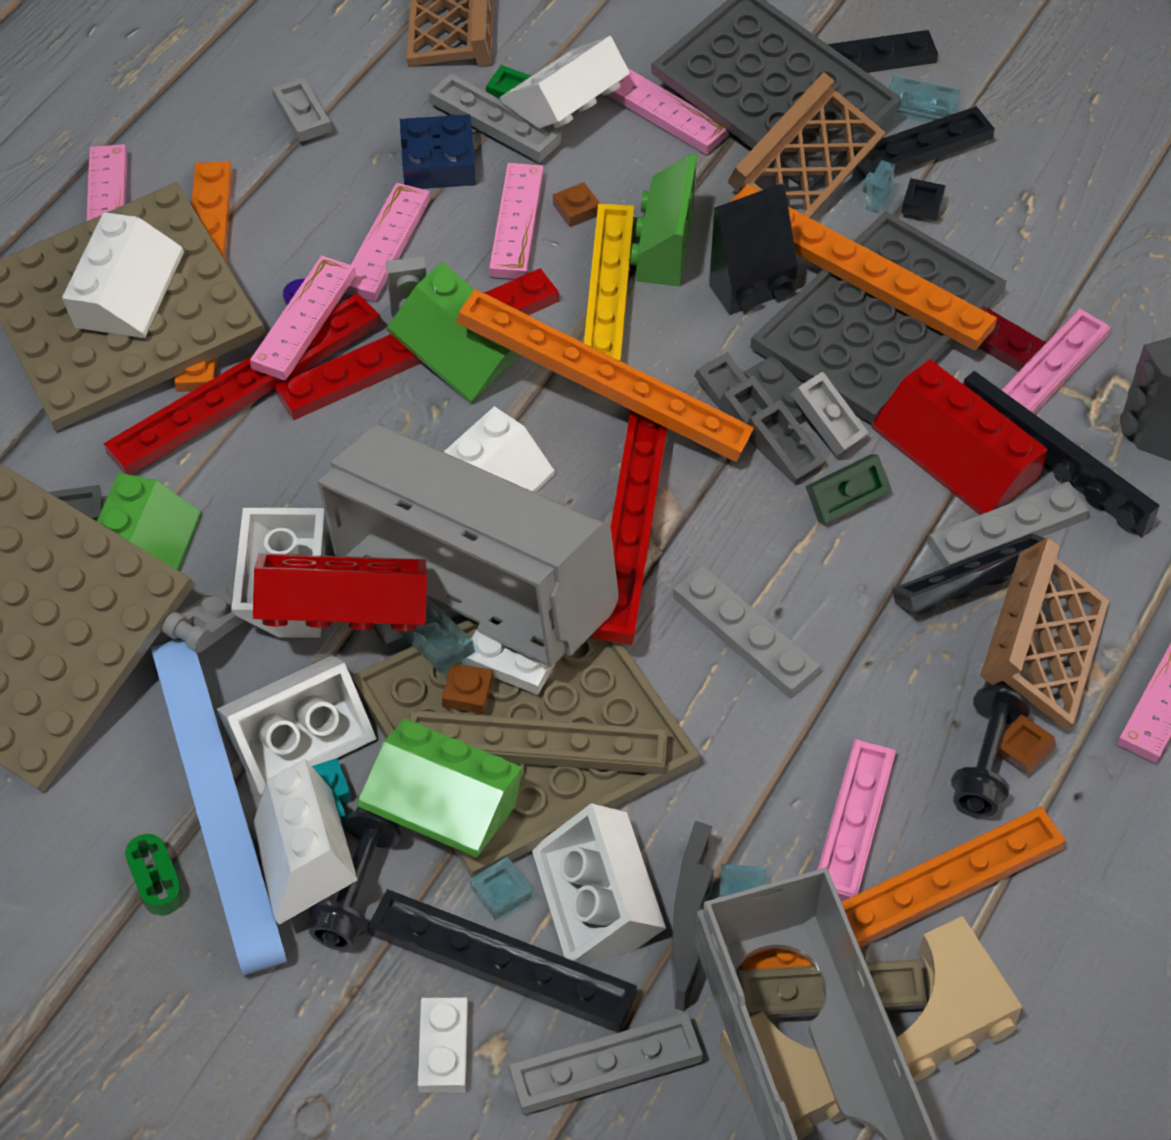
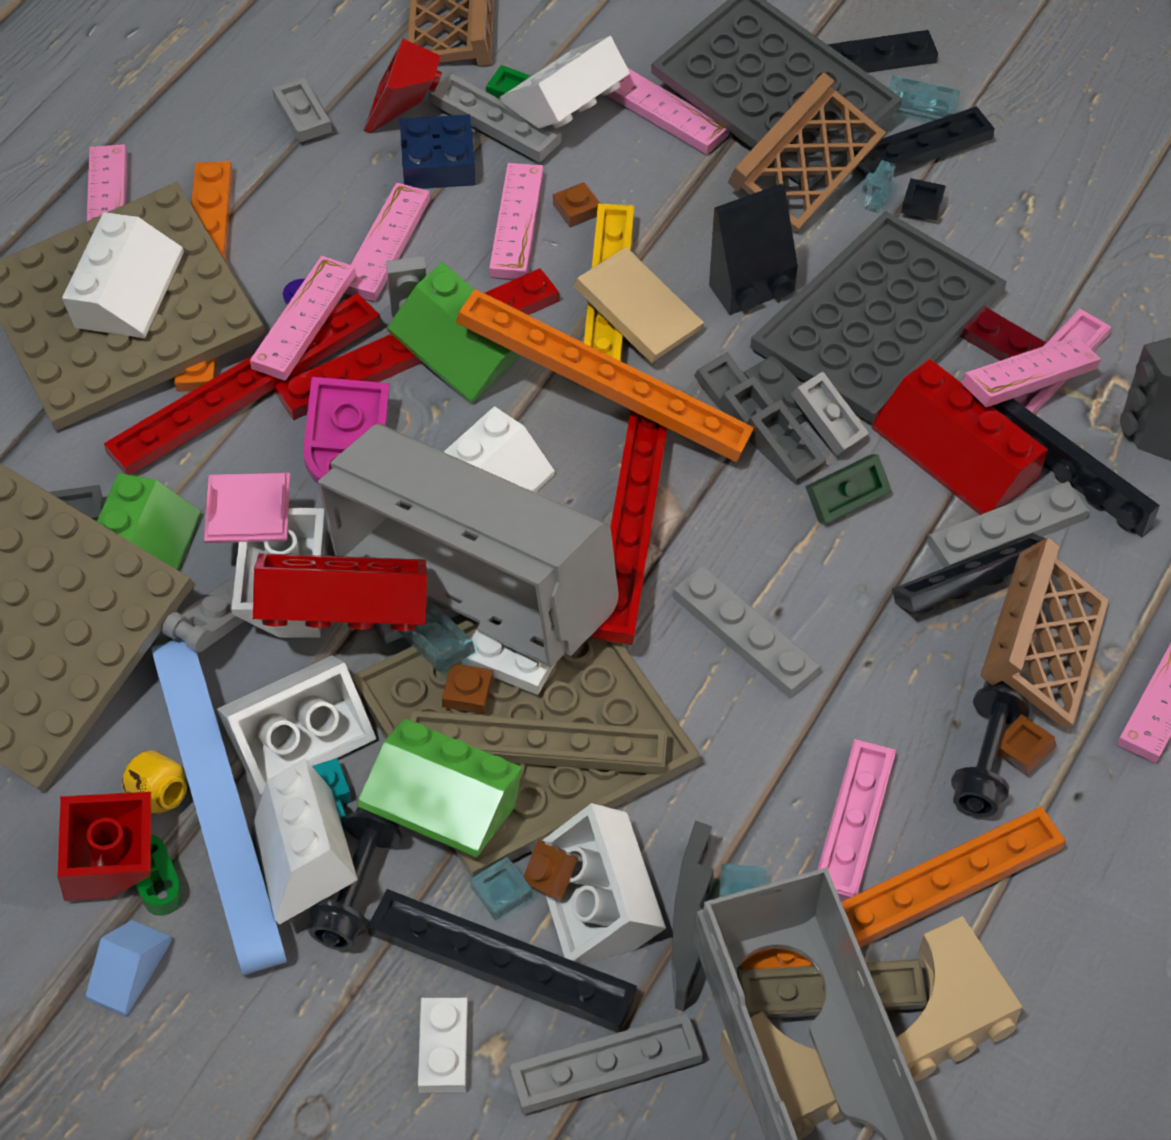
bright green slope [630,154,697,286] -> none
orange plate [730,185,997,351] -> none
none -> red slope [57,792,152,901]
none -> light blue slope [85,920,172,1017]
none -> yellow head [121,750,187,814]
none -> bright pink piece [204,473,290,543]
none -> dark pink plate [303,377,390,483]
none -> red slope [363,38,442,133]
none -> dark orange plate [522,840,578,900]
none -> tan tile [573,247,704,363]
none -> bright pink tile [961,336,1101,407]

